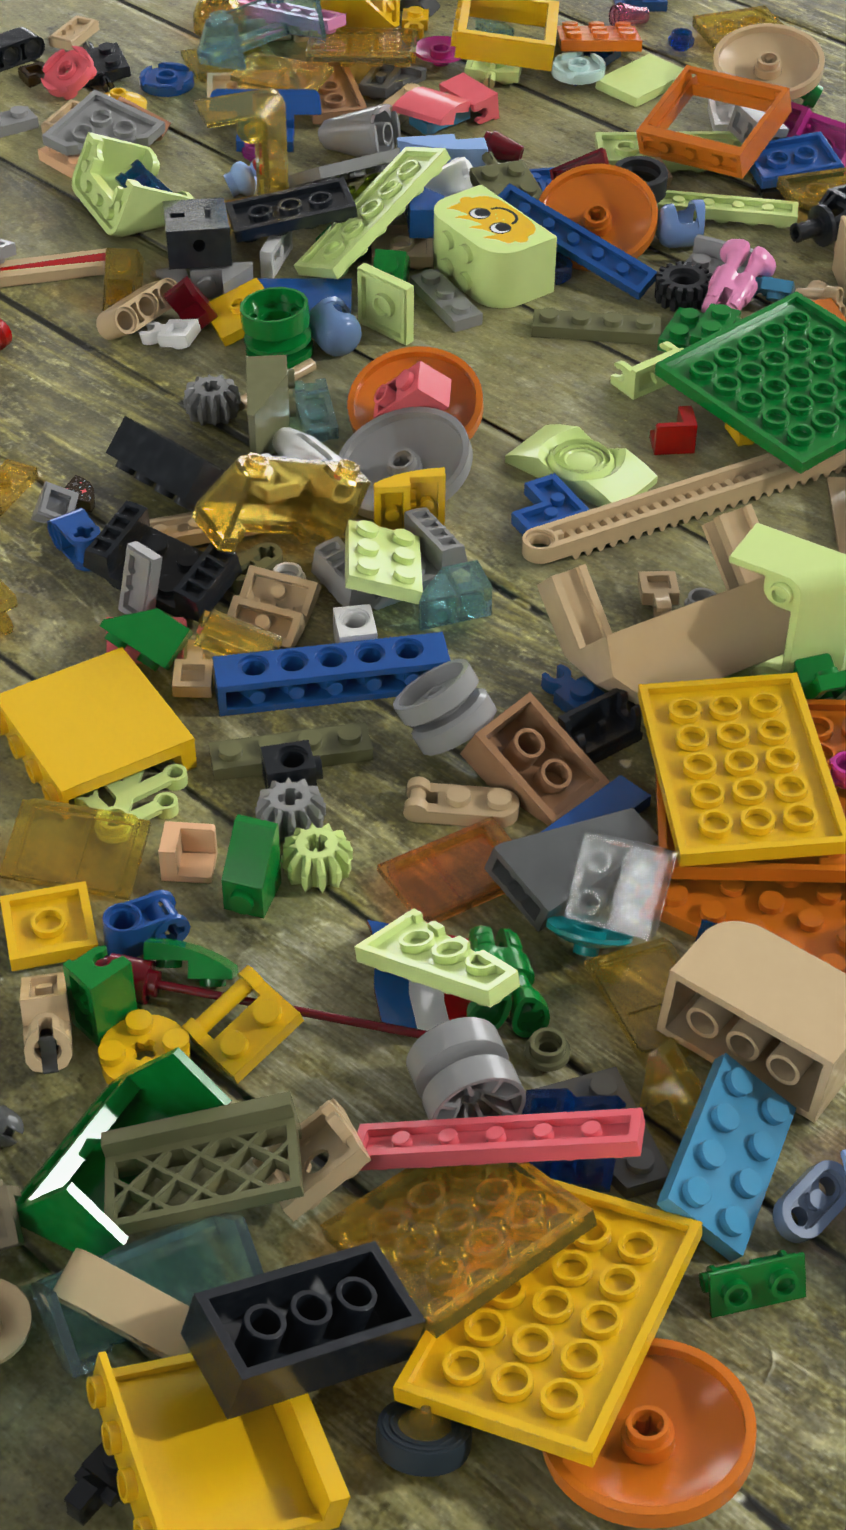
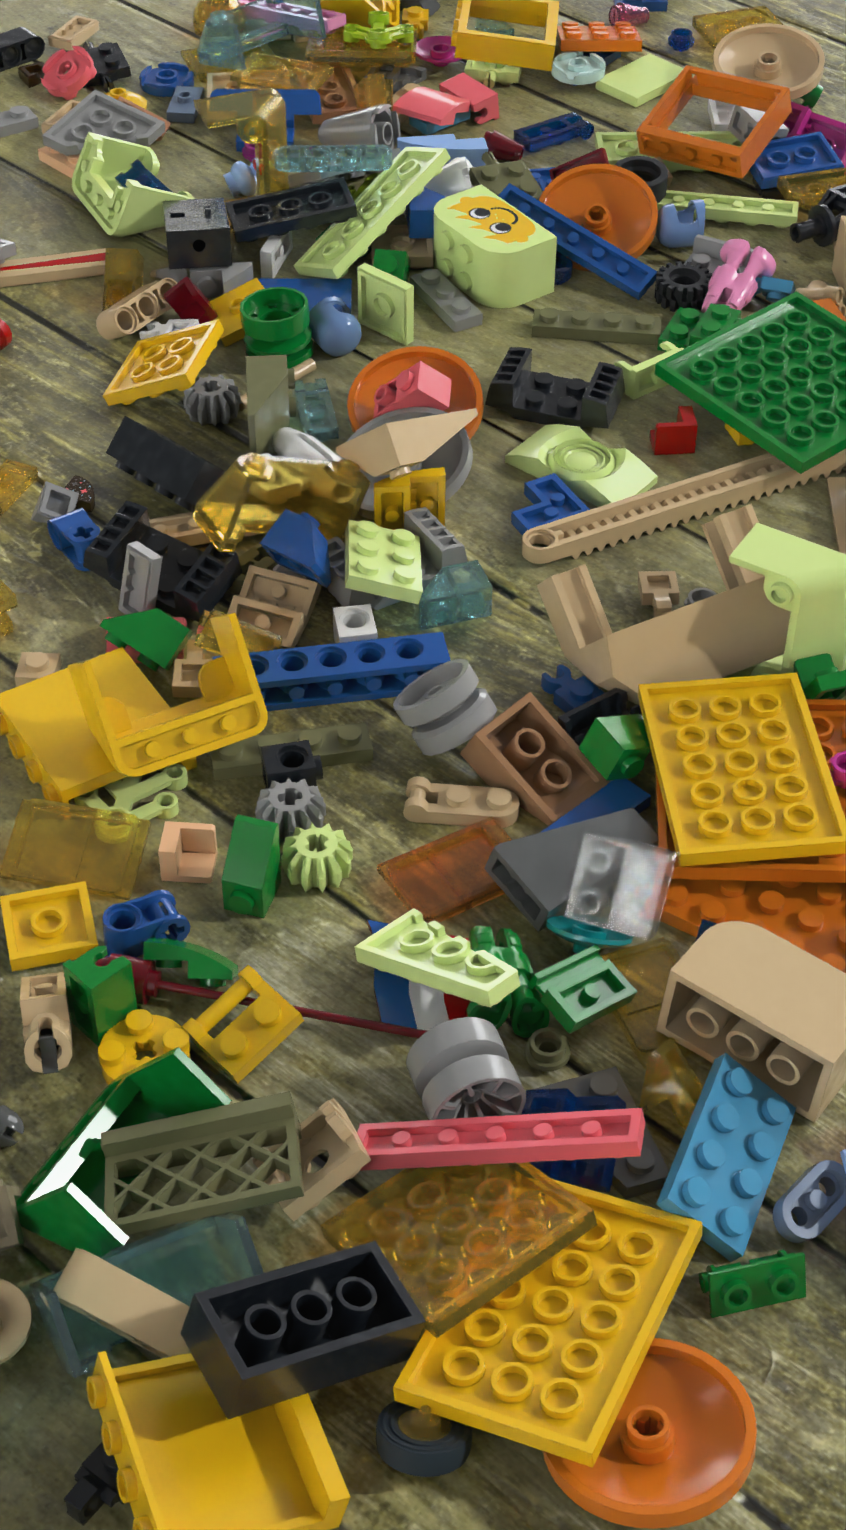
none -> tan plate [14,652,62,687]
none -> yellow windscreen [68,613,268,777]
none -> yellow plate [102,319,224,406]
none -> sand blue plate [166,86,205,123]
none -> blue slope [260,509,332,587]
none -> clear light blue beam [273,144,392,172]
none -> tan wedge [335,408,478,480]
none -> lime plant [343,11,414,49]
none -> clear yellow slope [353,74,393,111]
none -> black plate [485,347,625,429]
none -> clear blue plate [513,112,594,153]
none -> plate [528,945,638,1034]
none -> green slope [578,714,651,781]

